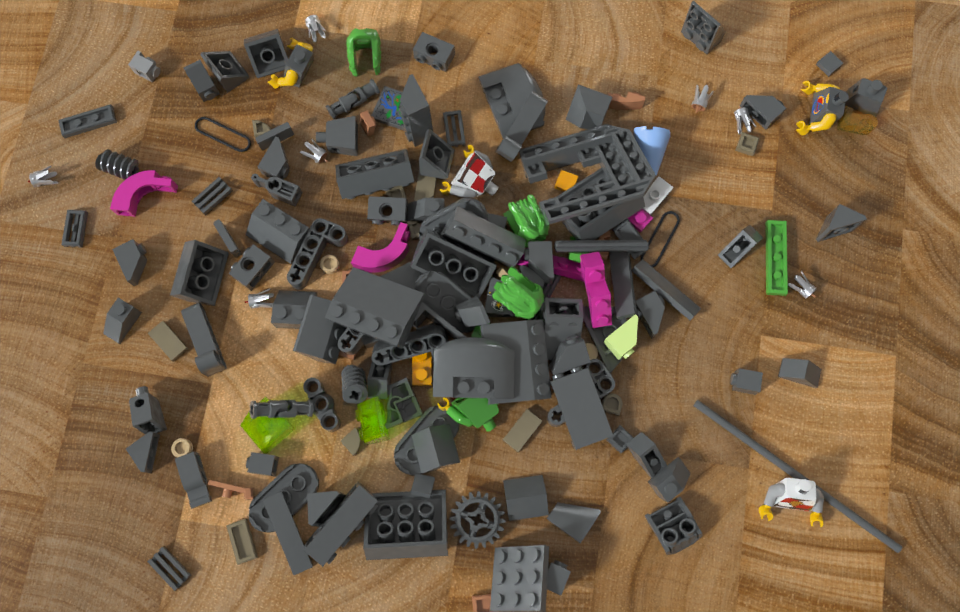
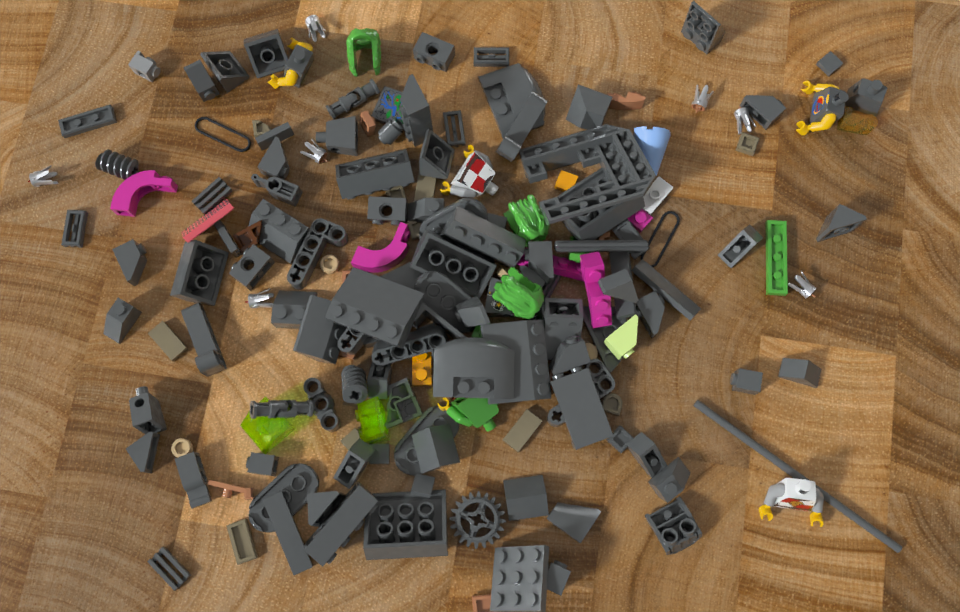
none -> coral tile [181,199,234,243]
none -> reddish brown slope [232,220,263,252]
none -> dark grey brick [333,438,376,489]
none -> dark grey tile [369,444,390,464]
none -> dark grey brick [378,117,404,145]
none -> dark grey tile [473,47,509,67]
none -> dark grey slope [598,269,638,303]

